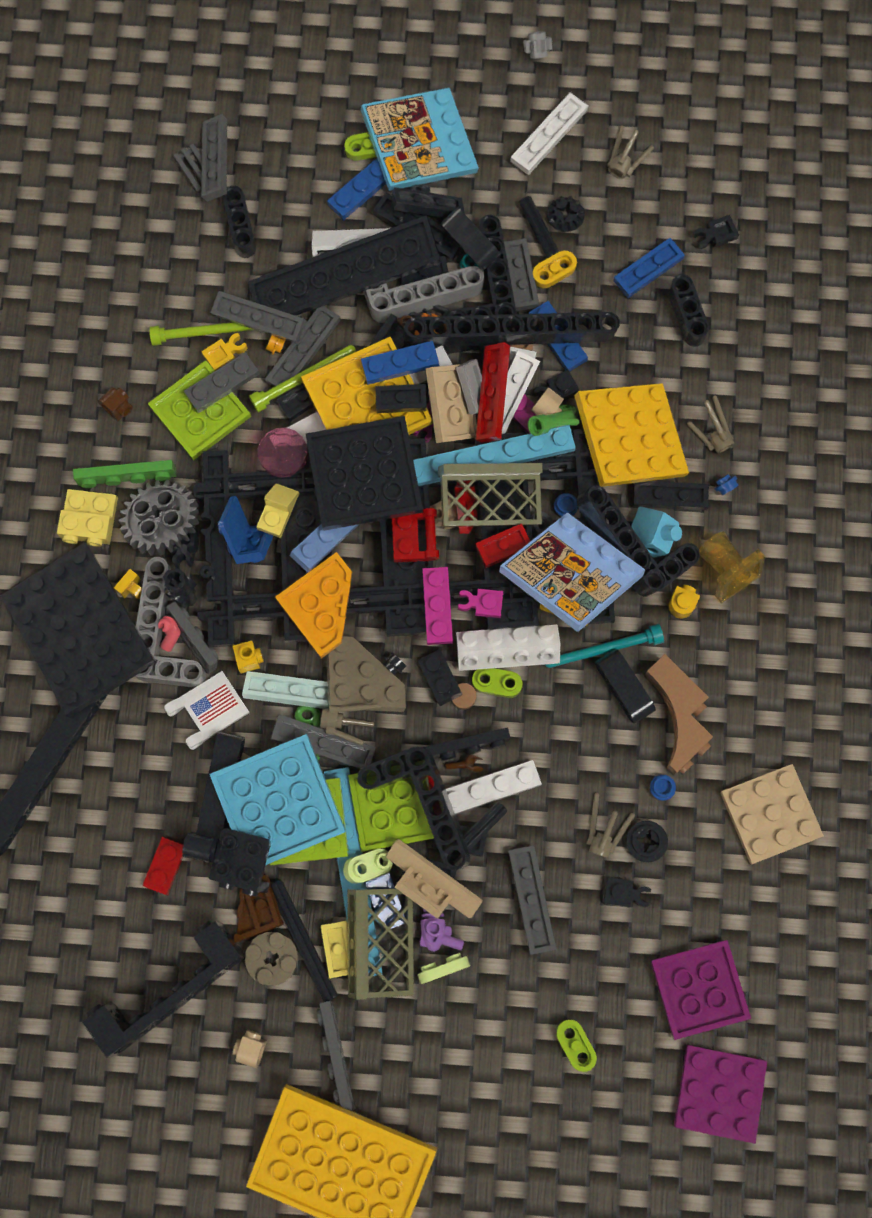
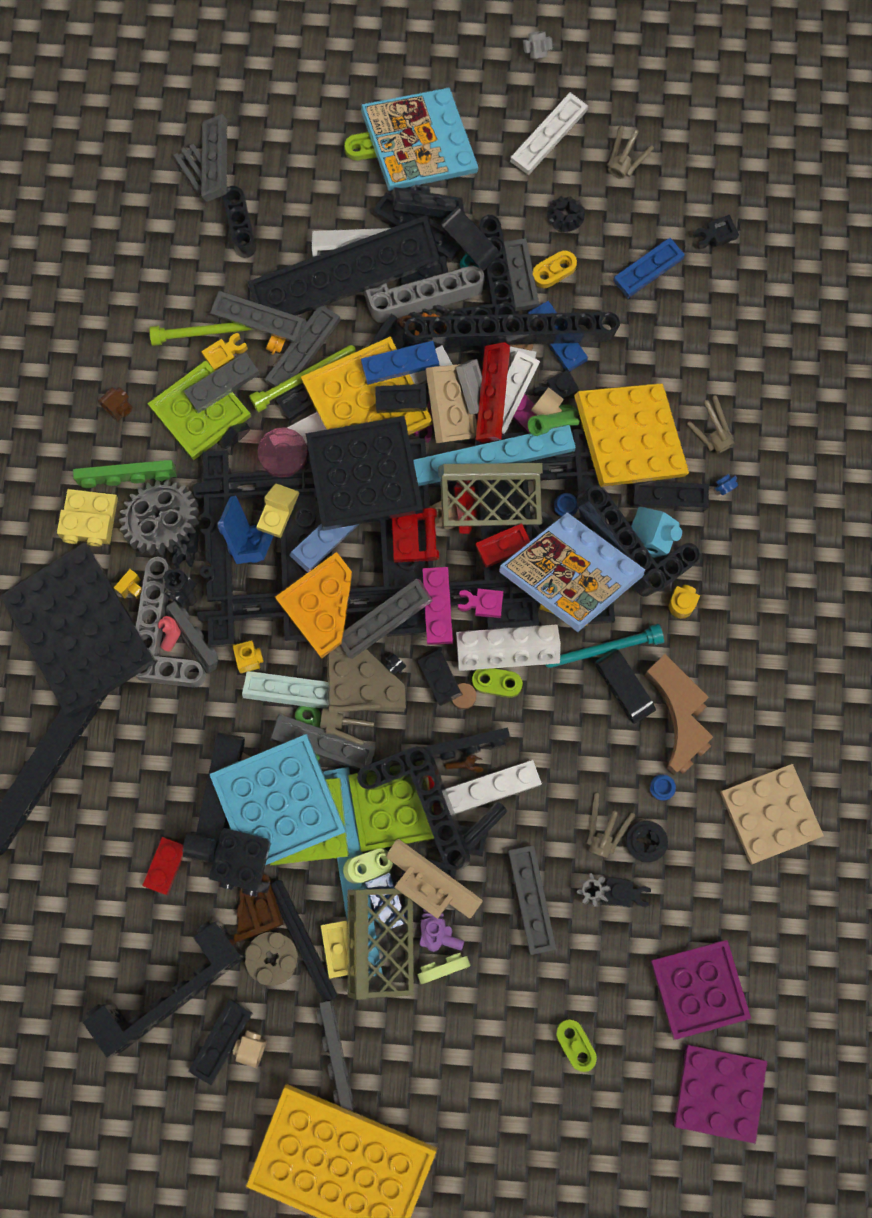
white flag [164,671,249,750] -> none
blue plate [327,158,386,221] -> none
black axle [520,196,559,259] -> none
black beam [668,274,709,347] -> none
clear yellow plant [699,532,765,604] -> none
none -> black plate [188,999,253,1085]
none -> black tile [219,423,251,449]
none -> dark grey plate [341,579,433,659]
none -> light grey gear [577,873,611,907]

